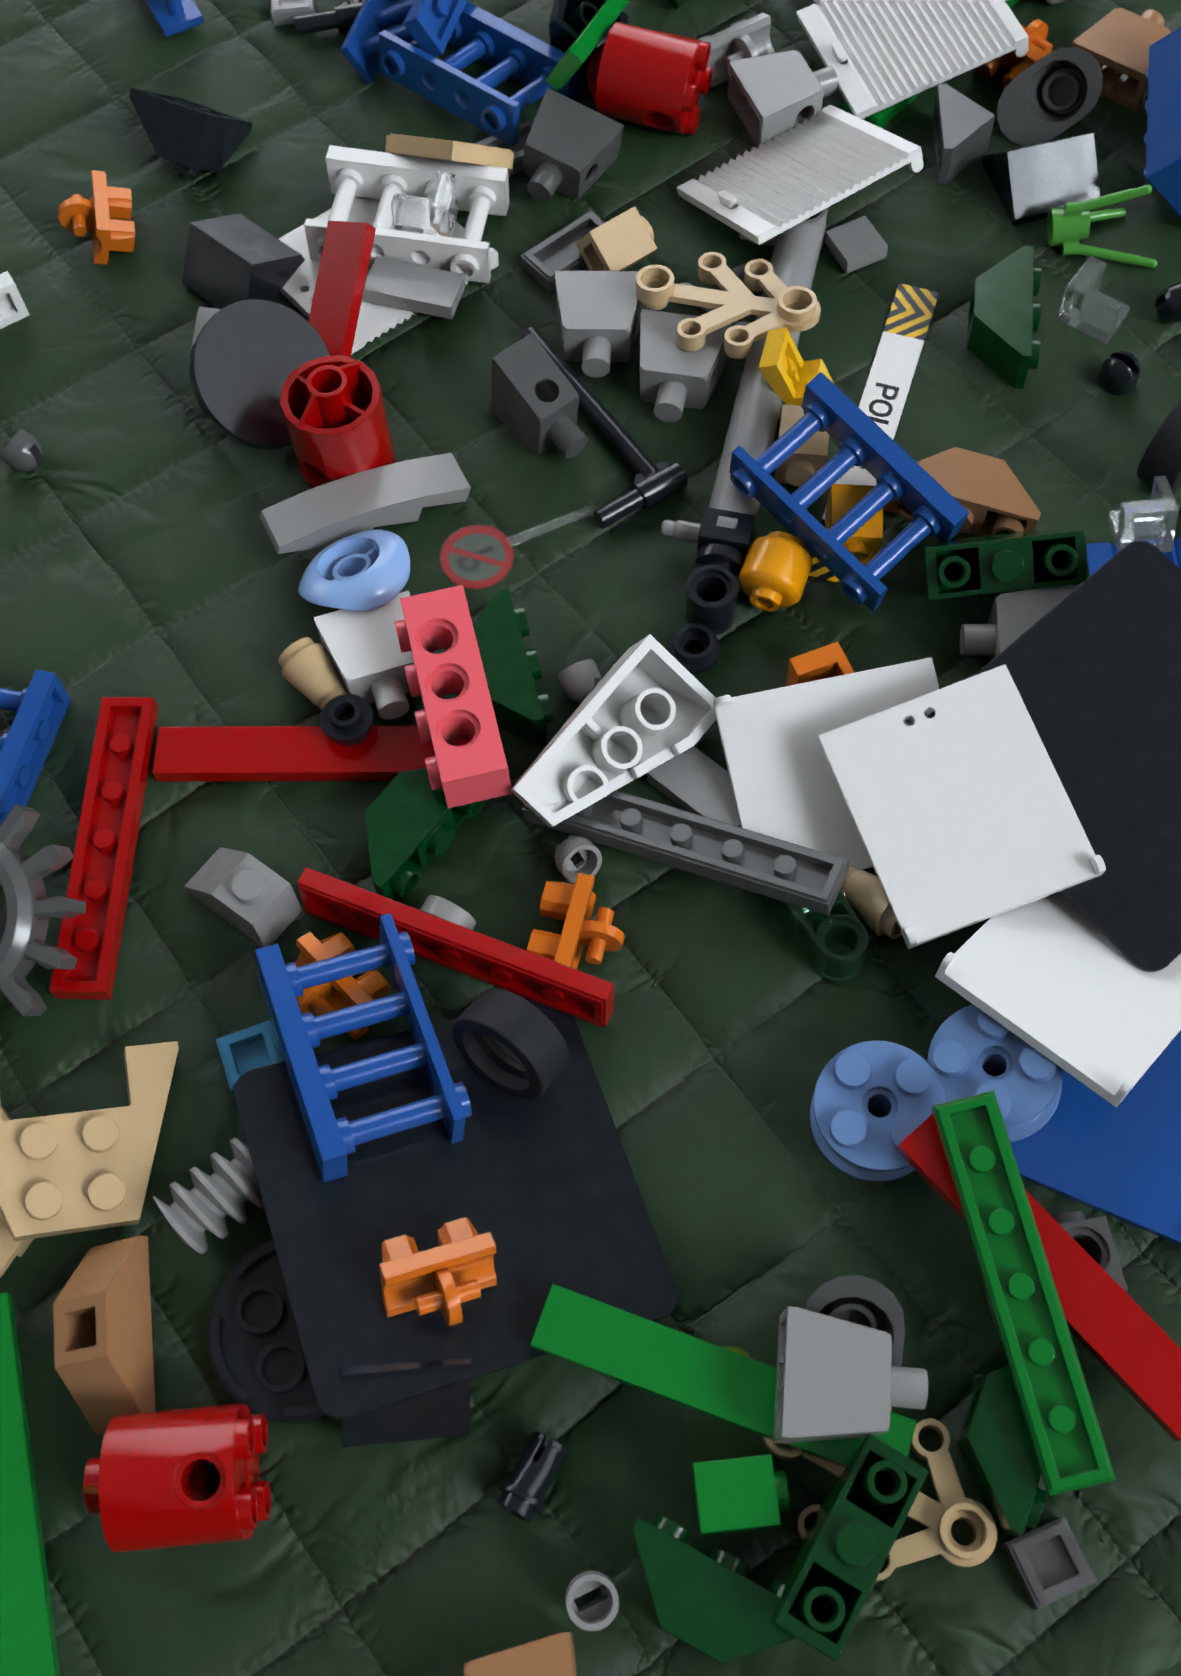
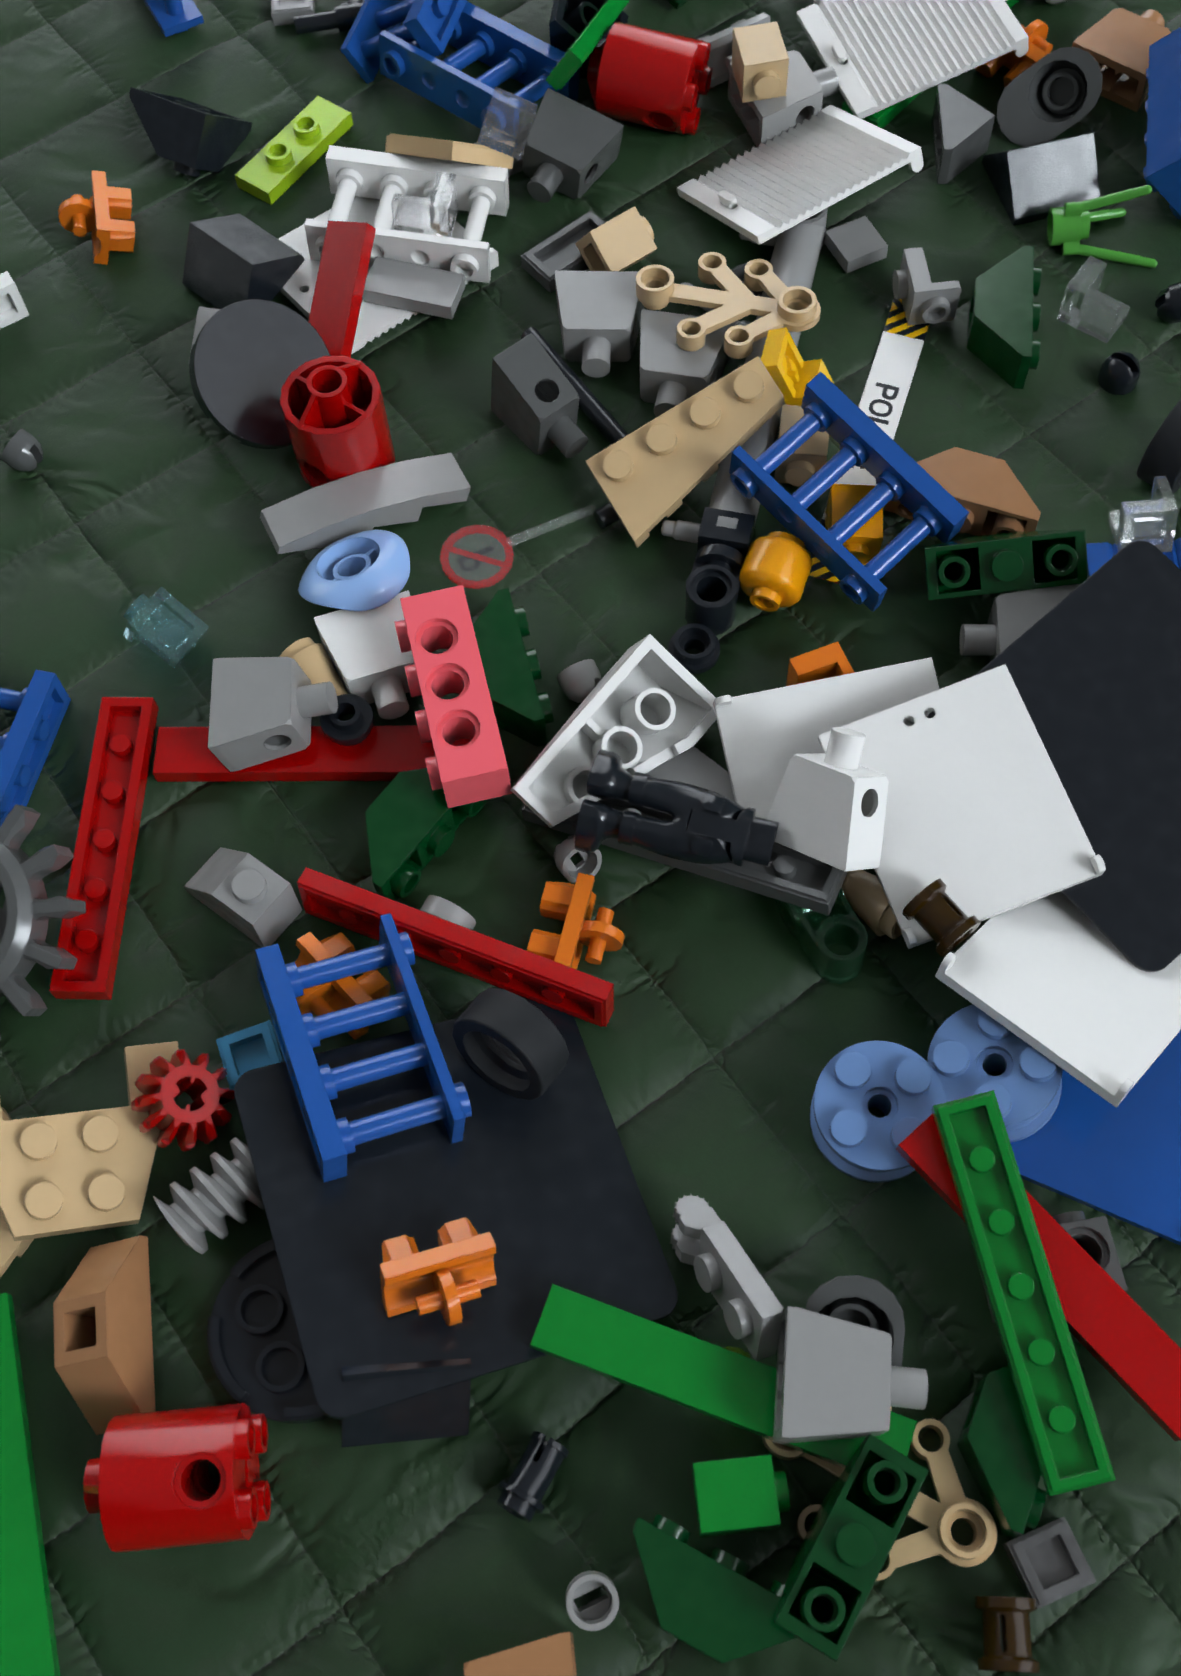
none -> clear light blue bracket [123,587,209,668]
none -> red gear [131,1049,235,1151]
none -> light grey torso [208,657,338,772]
none -> lime plate [234,96,354,205]
none -> clear panel [477,87,538,160]
none -> black piece [575,749,779,867]
none -> tan wing [586,356,785,548]
none -> light grey hinge [670,1194,784,1361]
none -> tan brick [731,21,789,103]
none -> white torso [767,727,889,872]
none -> light grey bracket [892,247,961,325]
none -> dark brown bush [902,879,981,957]
none -> dark brown bush [975,1596,1040,1673]

